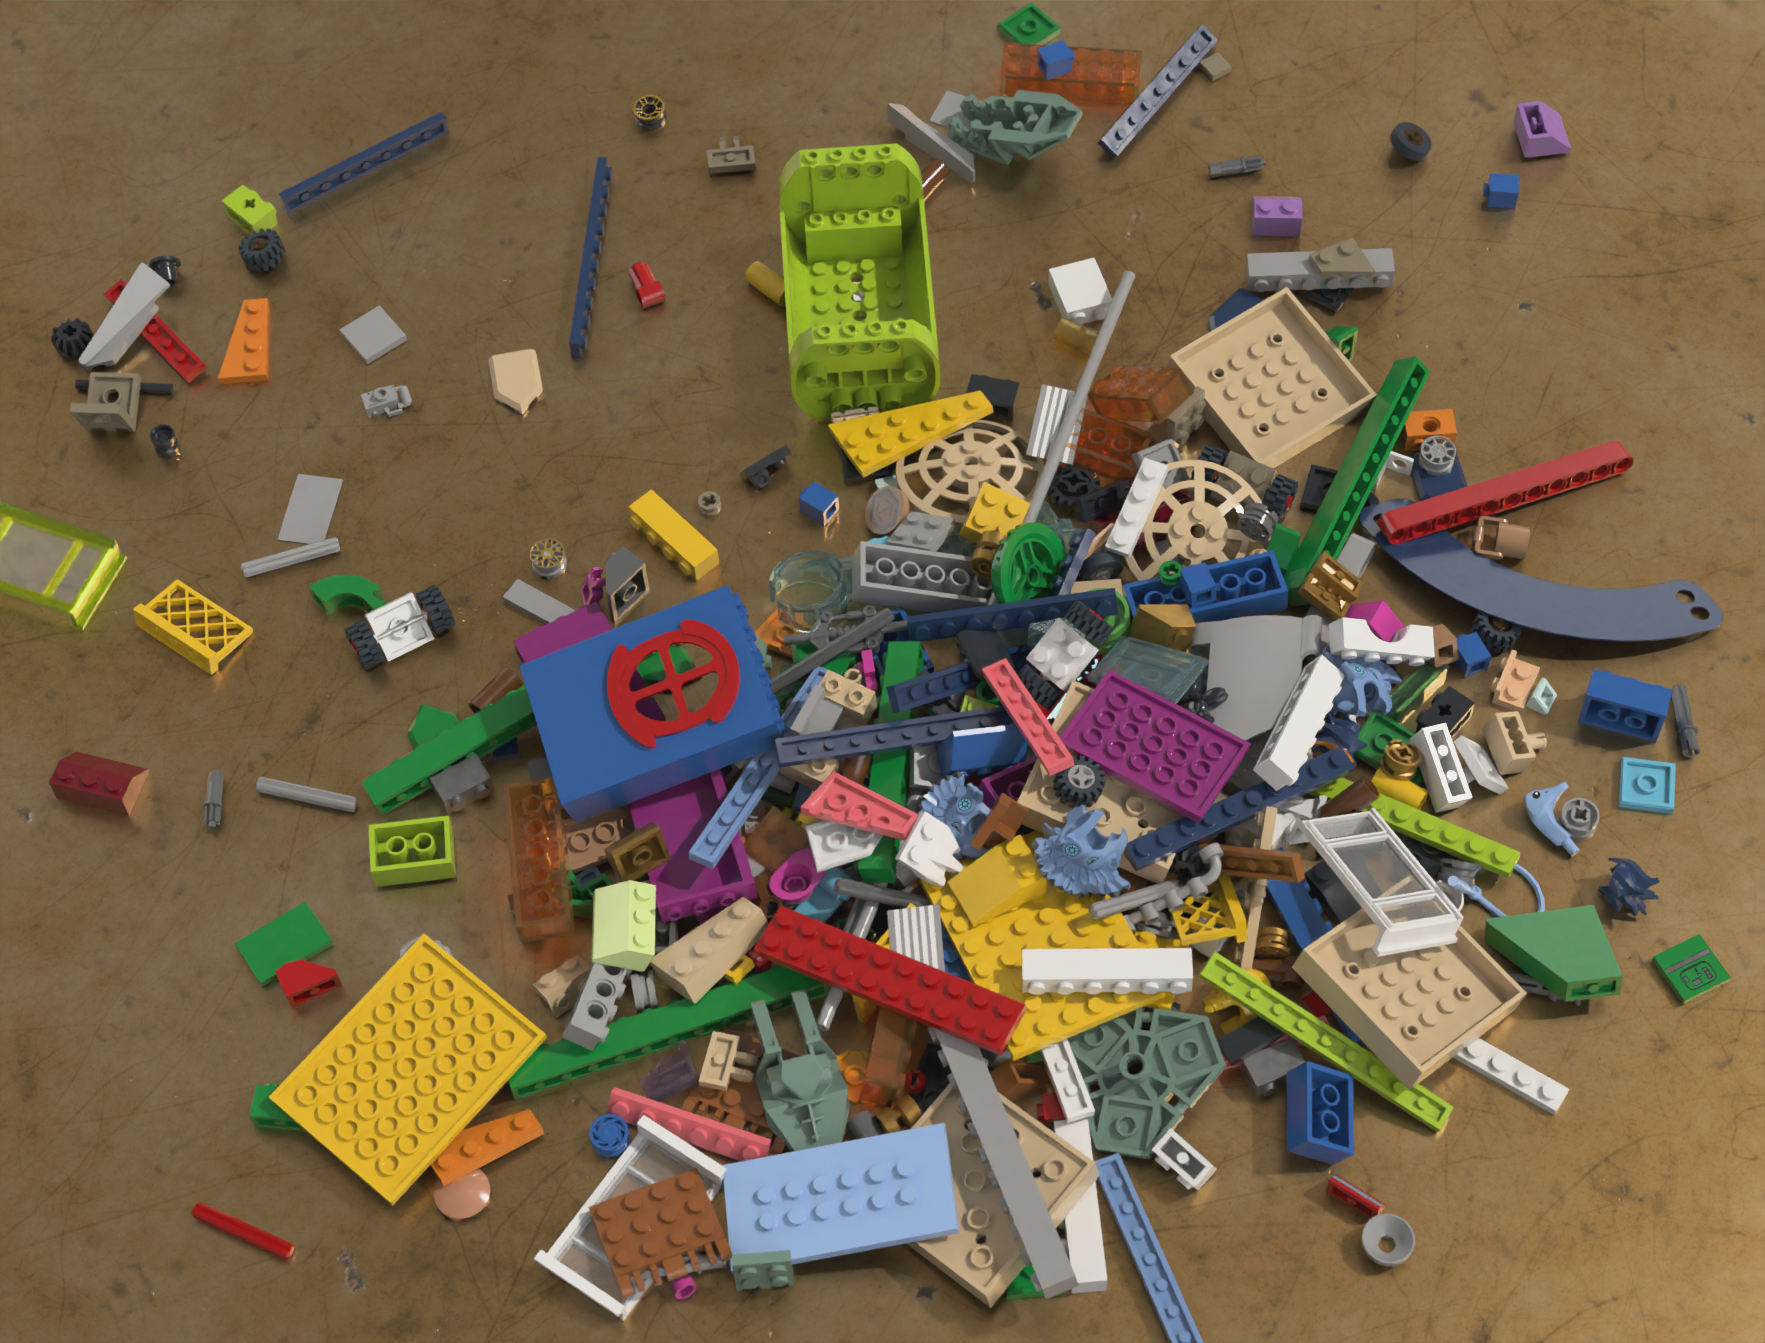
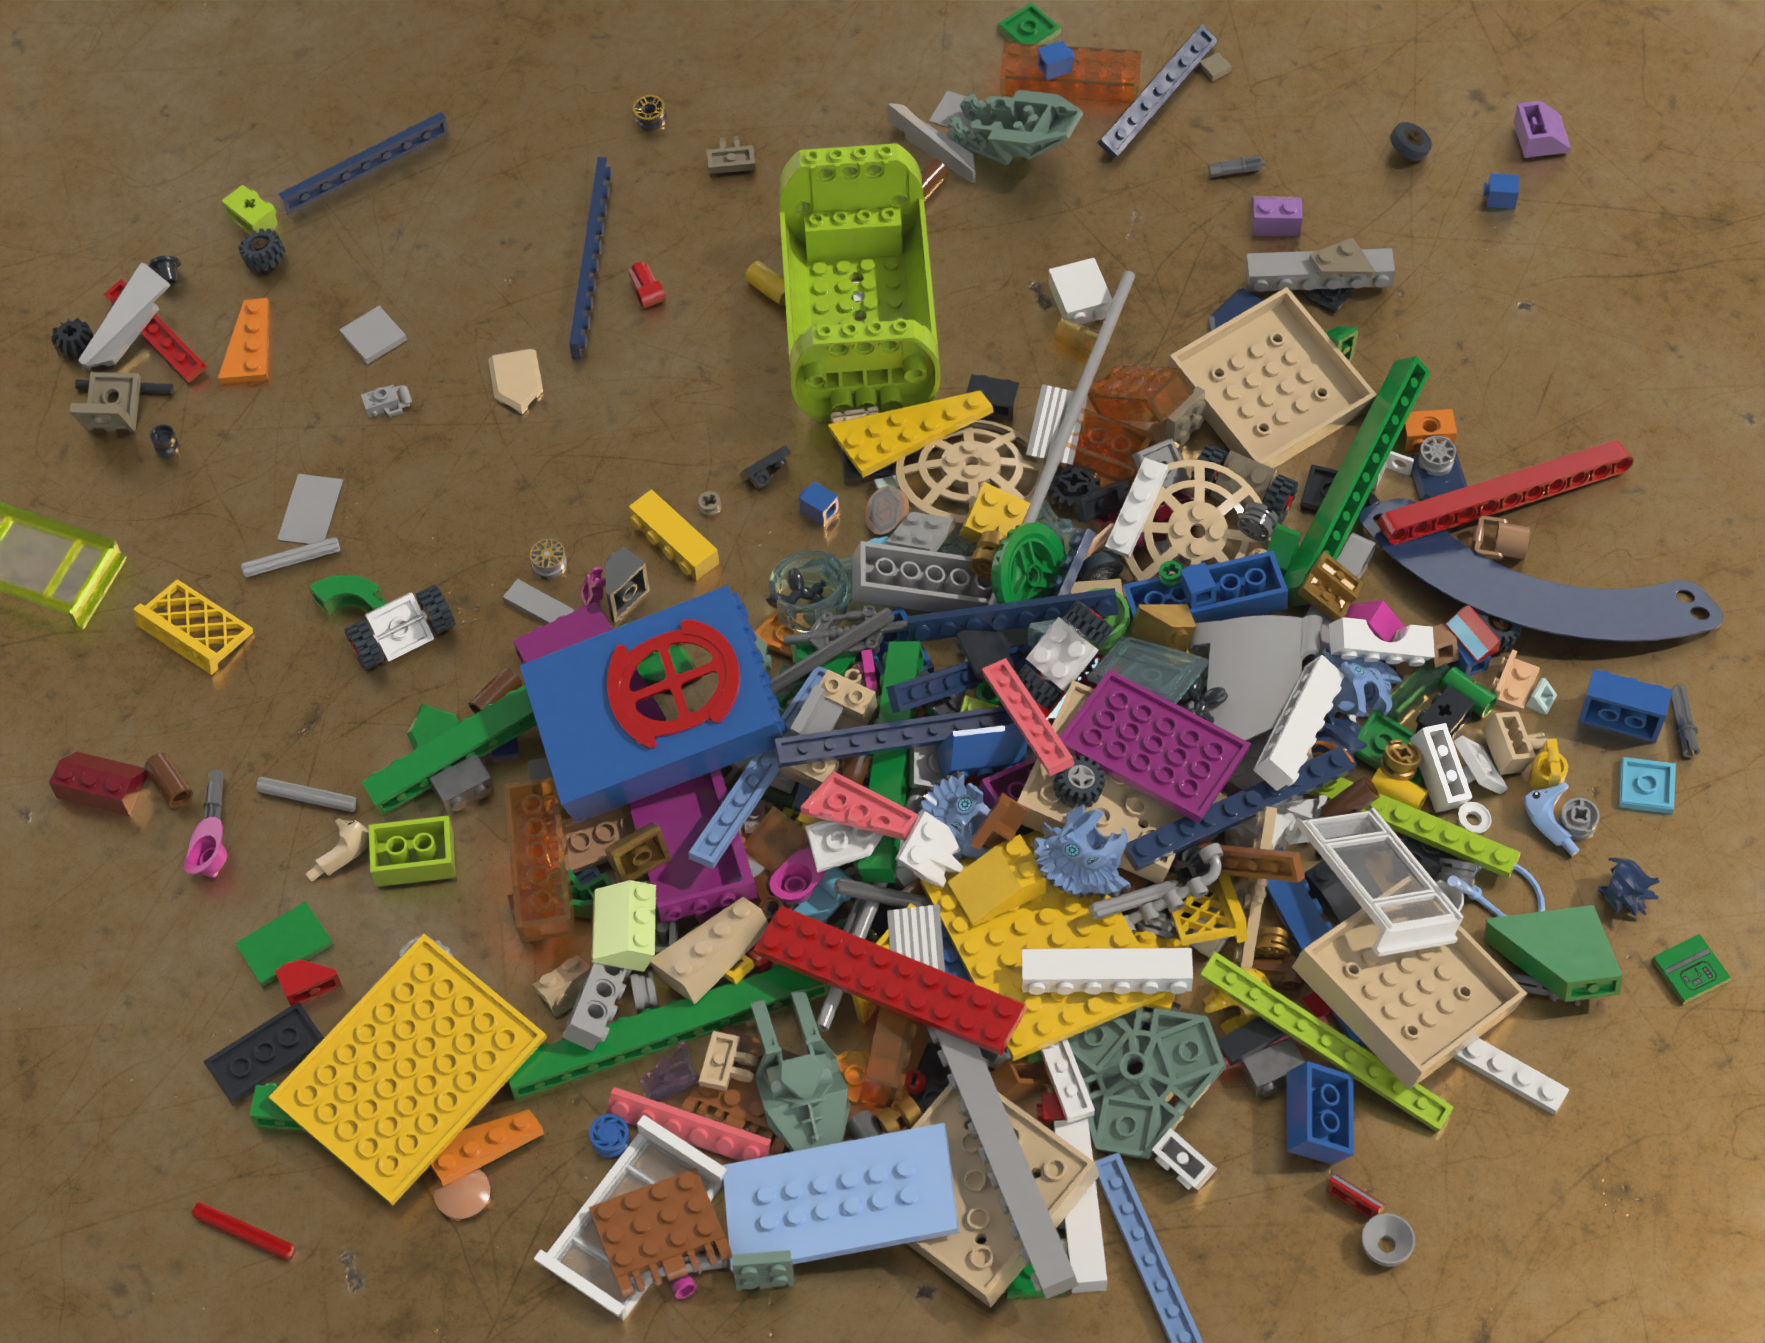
none -> reddish brown pin [144,752,193,808]
none -> dark pink piece [184,817,228,878]
none -> black tile [203,1001,324,1106]
none -> tan animal [306,818,369,882]
none -> black piece [765,568,827,627]
none -> green pin [1440,667,1498,718]
none -> slope [1445,605,1500,663]
none -> white piece [1457,802,1492,834]
none -> yellow piece [1529,739,1568,790]

